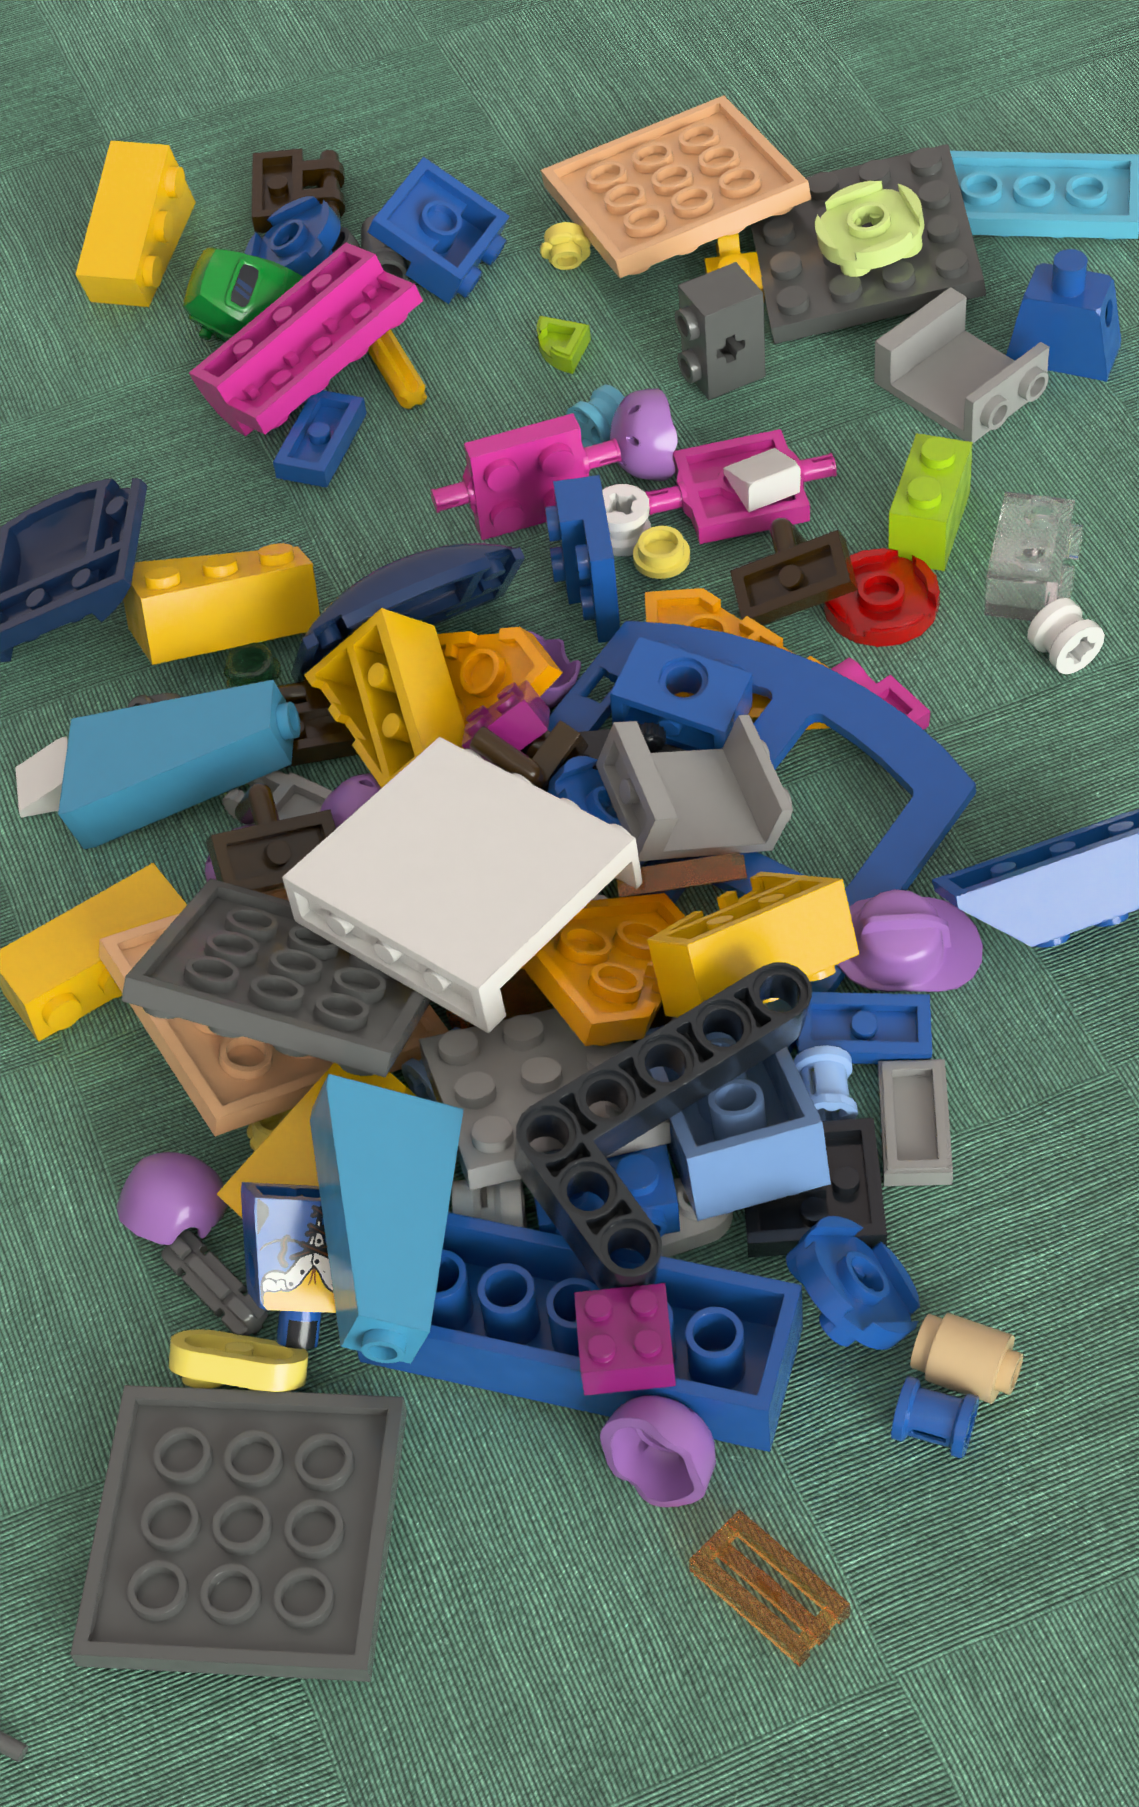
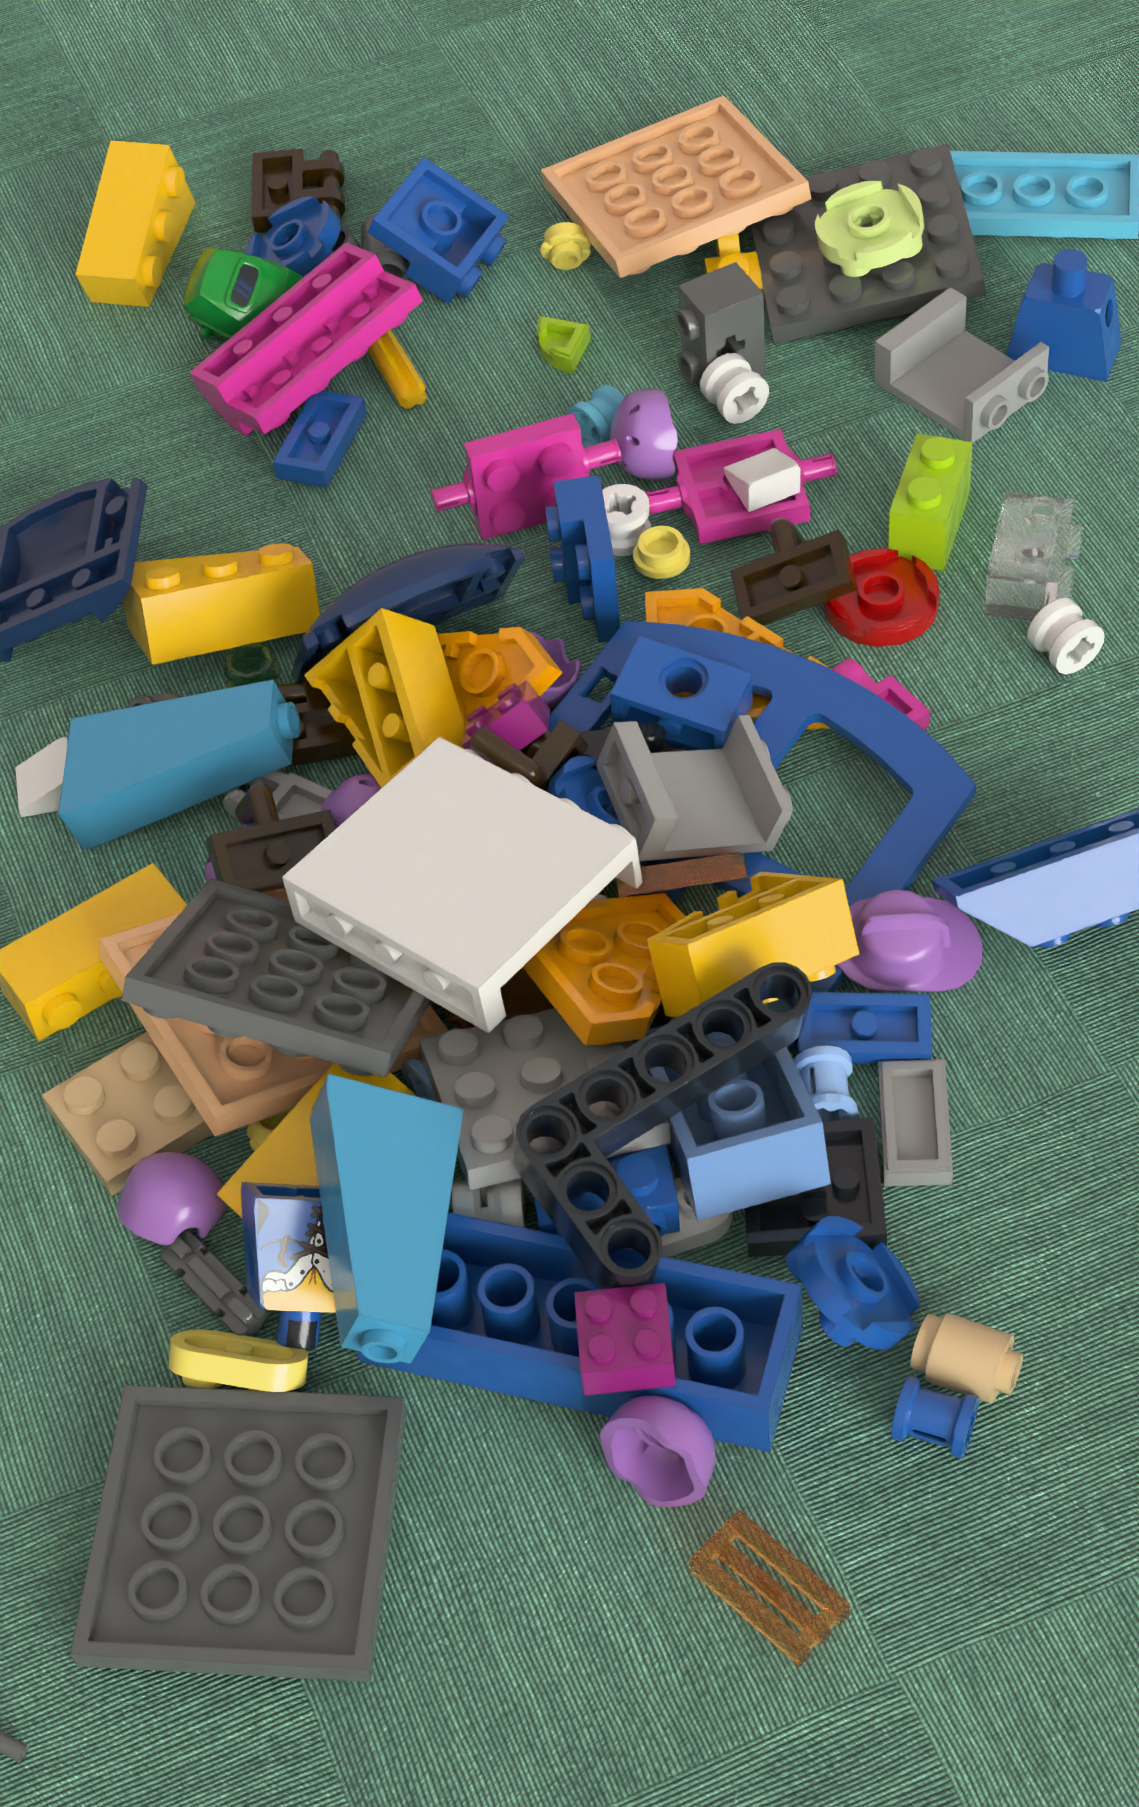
none -> tan plate [42,1032,213,1196]
none -> white wheel [700,353,769,424]

